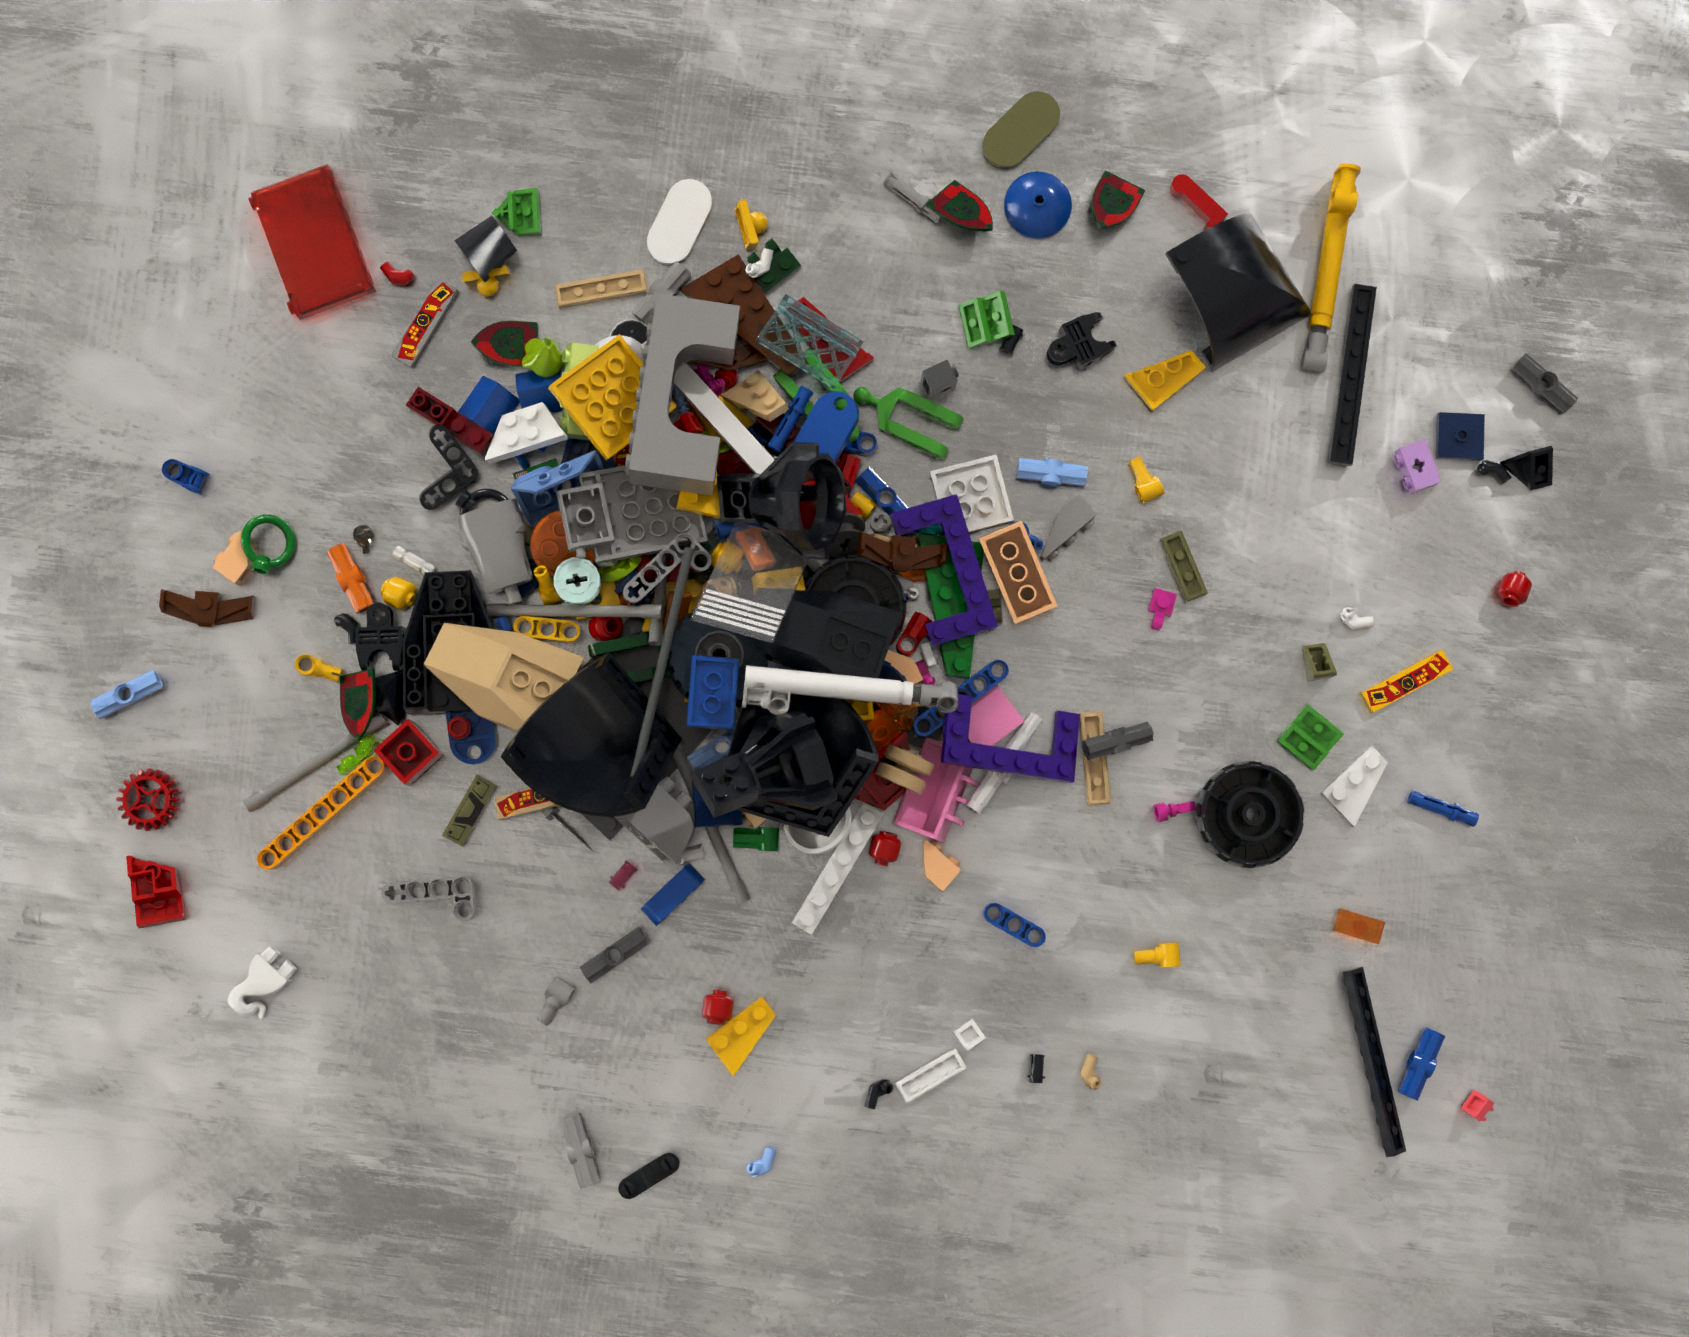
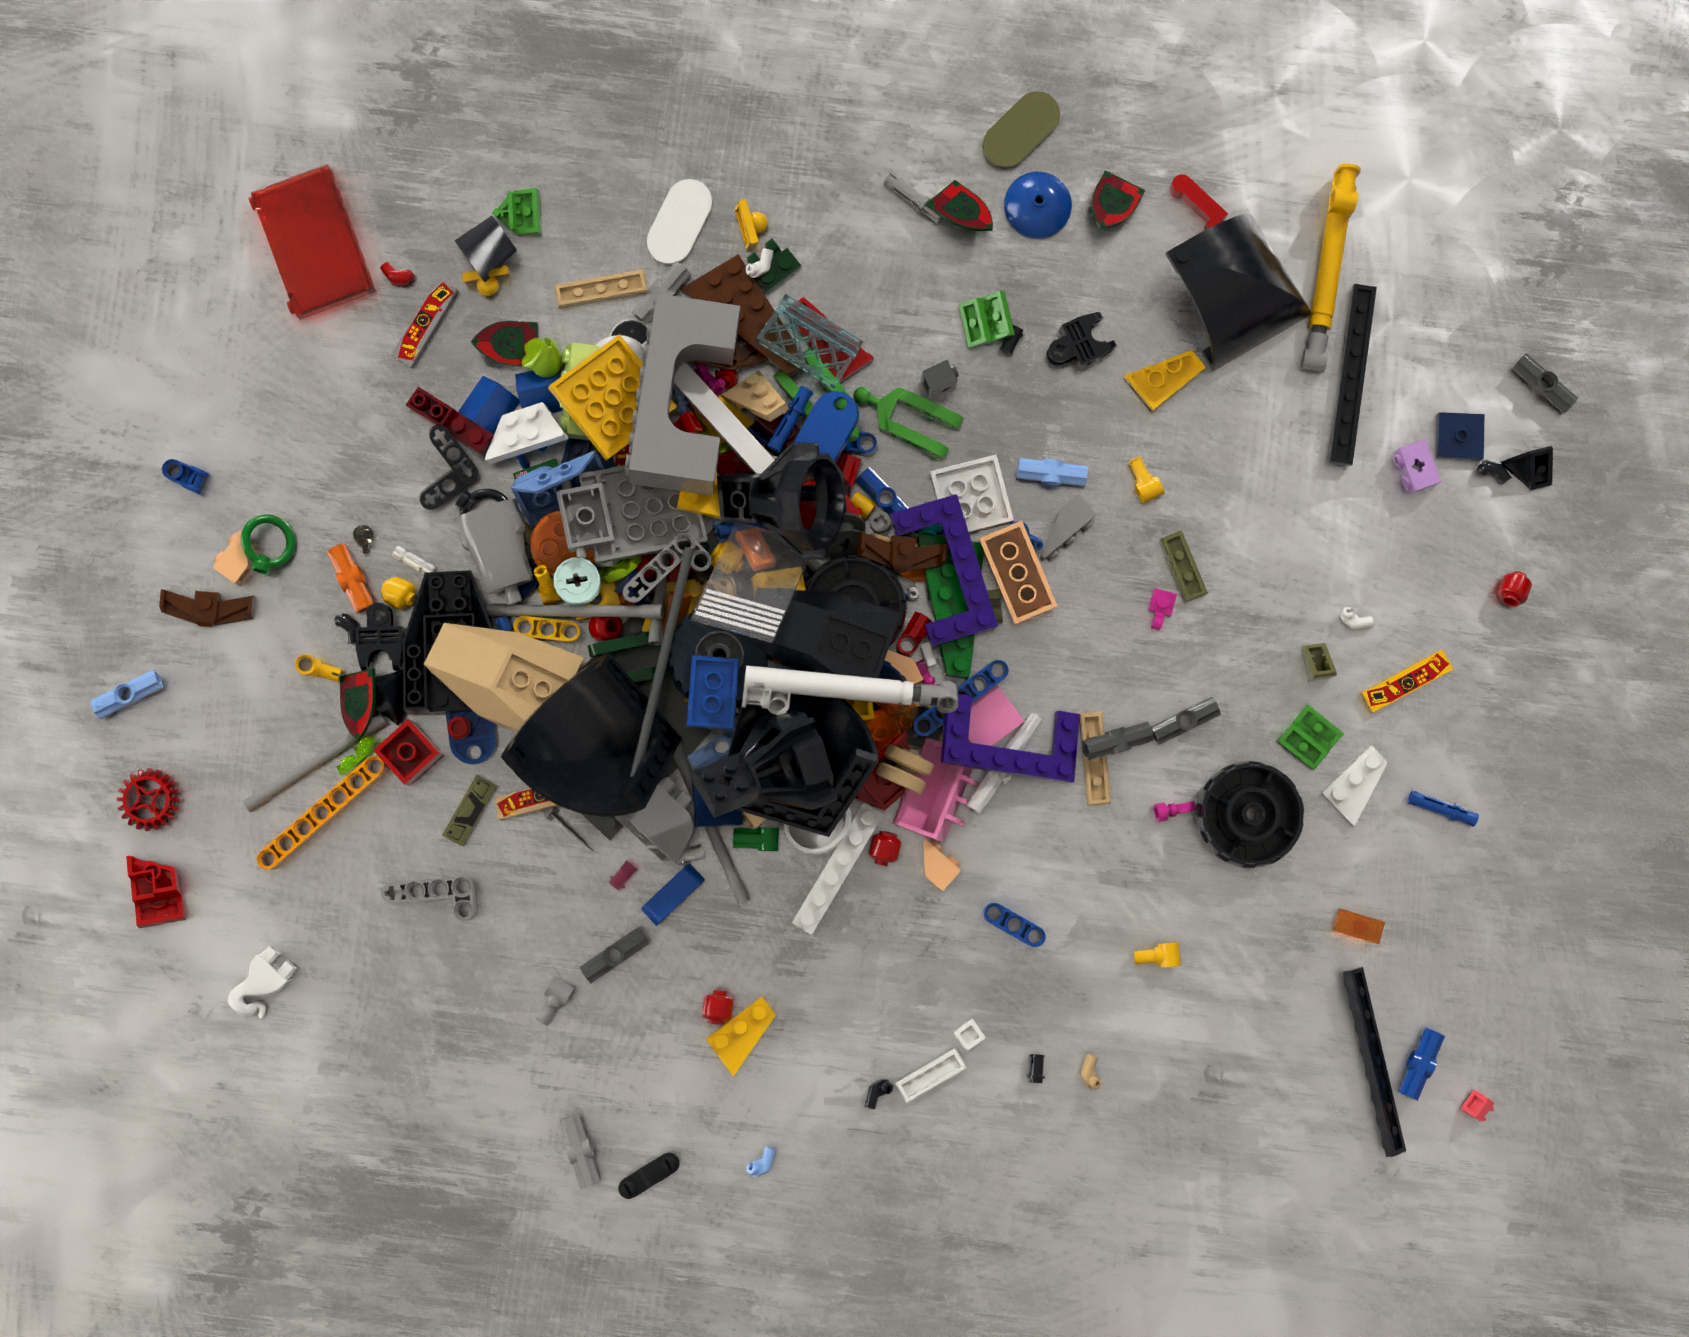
none -> dark grey piece [1151,697,1221,745]

